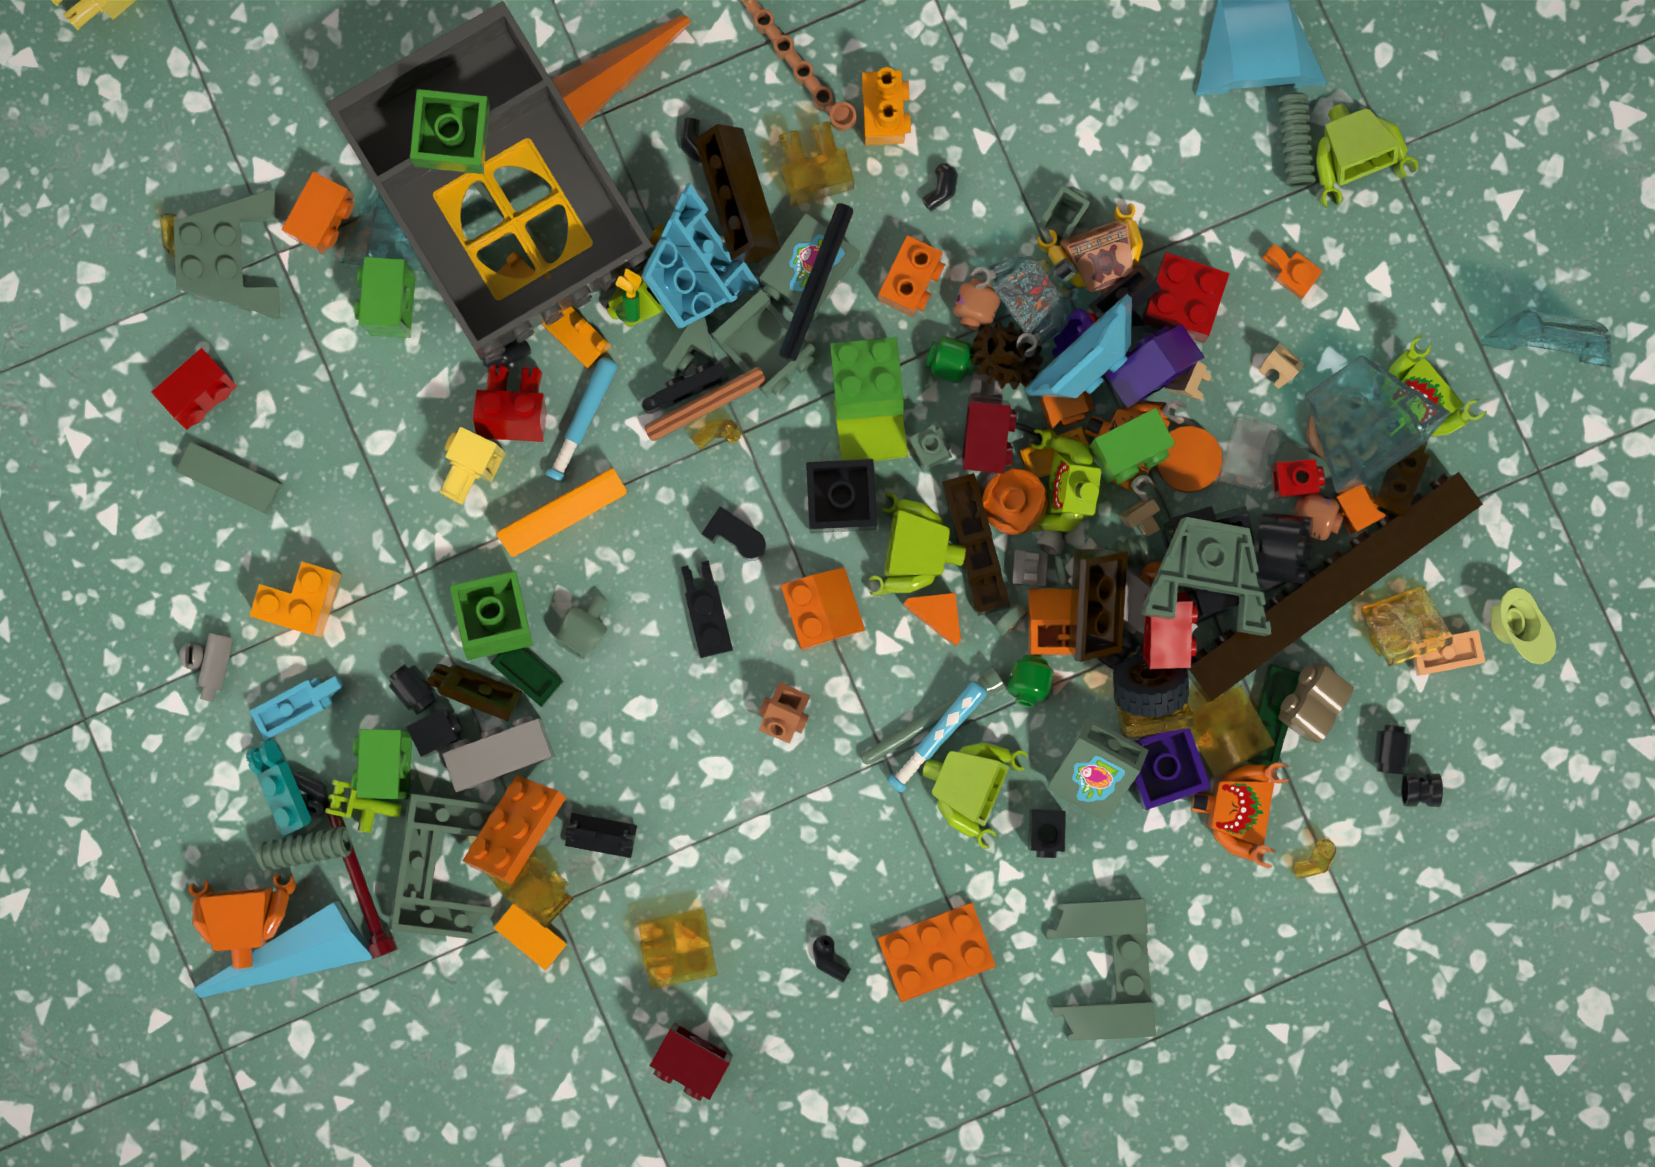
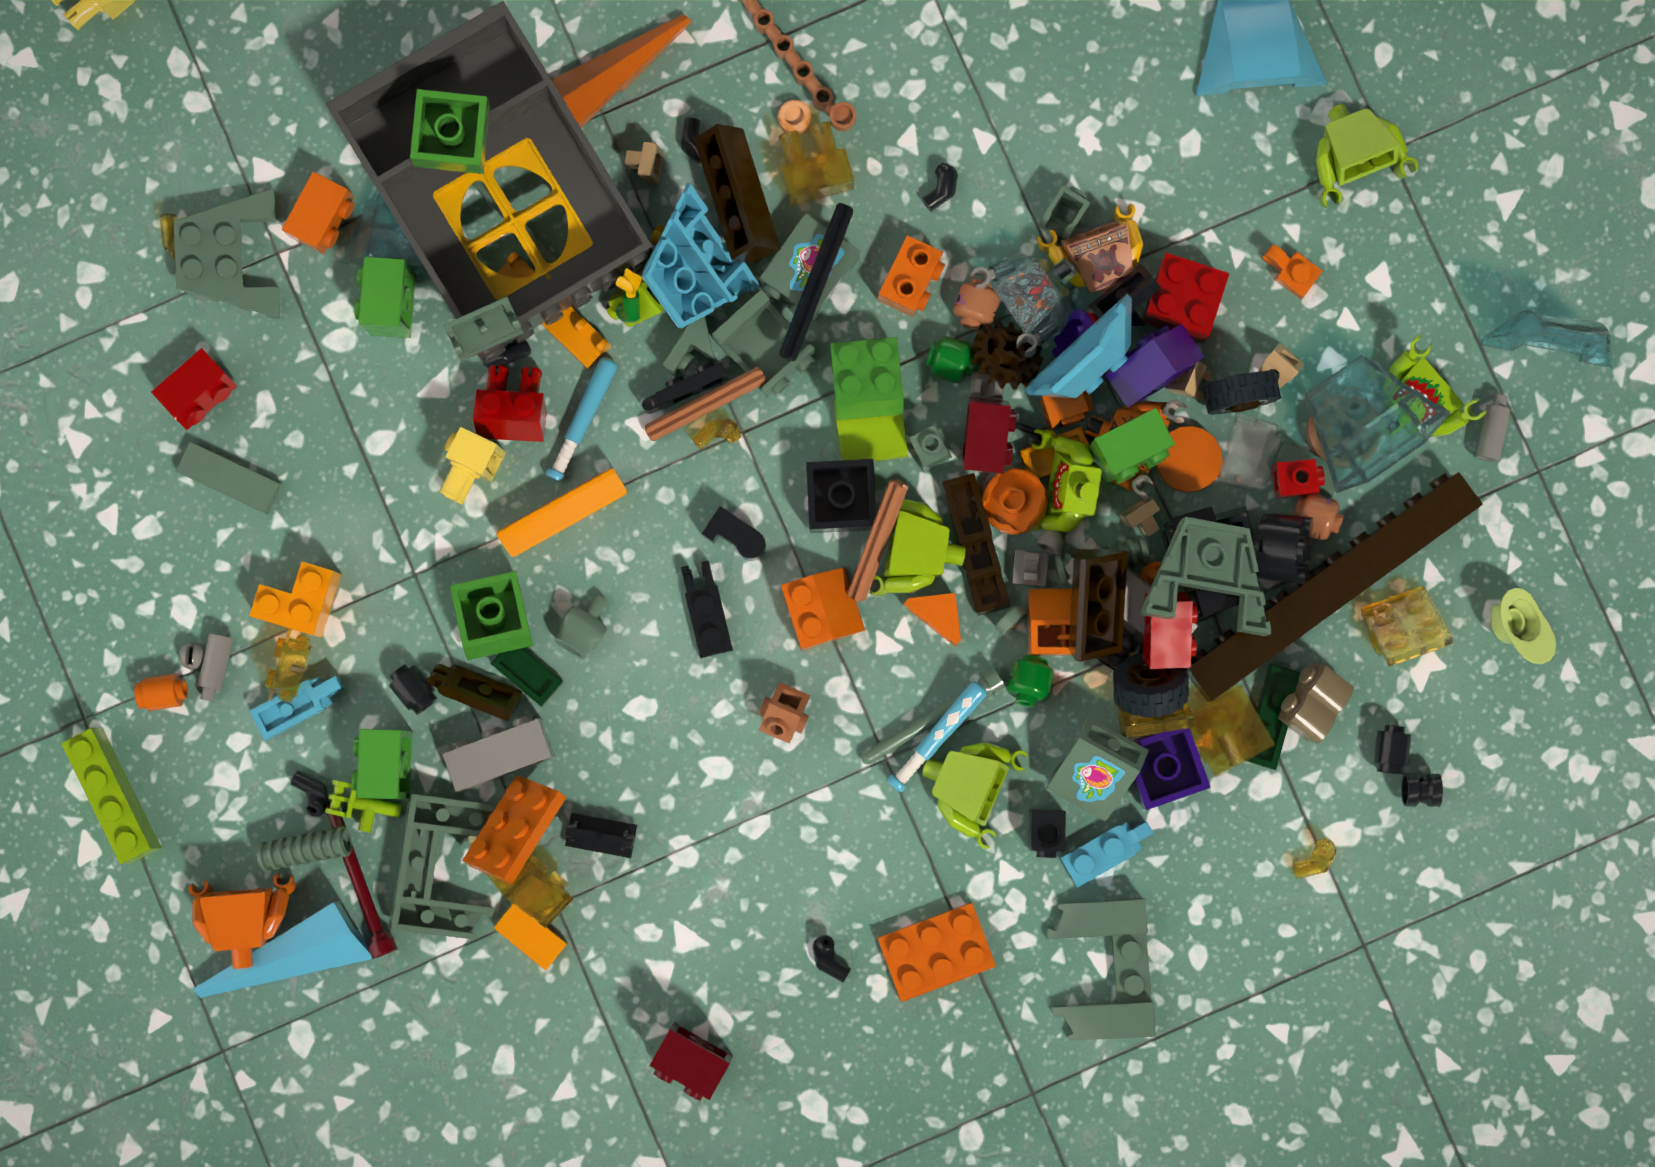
teal hinge [246,739,313,837] -> none
black brick [406,709,463,757] -> none
clear yellow plate [638,908,718,989] -> none
light orange brick [862,67,911,146] -> none
orange torso [1191,763,1289,868] -> none
sand green piece [1278,93,1316,188] -> none
orange window [1334,480,1386,535] -> none
dark brown hinge [1373,434,1430,517] -> none
light nougat plate [1410,630,1486,676] -> none
none -> lime brick [61,728,162,865]
none -> orange brick [134,673,188,711]
none -> clear yellow hinge [264,628,312,702]
none -> sand green hinge [443,297,524,362]
none -> tan tile [625,142,665,185]
none -> light nougat tile [778,100,811,135]
none -> nougat axle [847,479,908,602]
none -> medium azure hinge [1060,821,1153,888]
none -> black wheel [1203,370,1281,415]
none -> light grey cylinder [1475,394,1511,462]

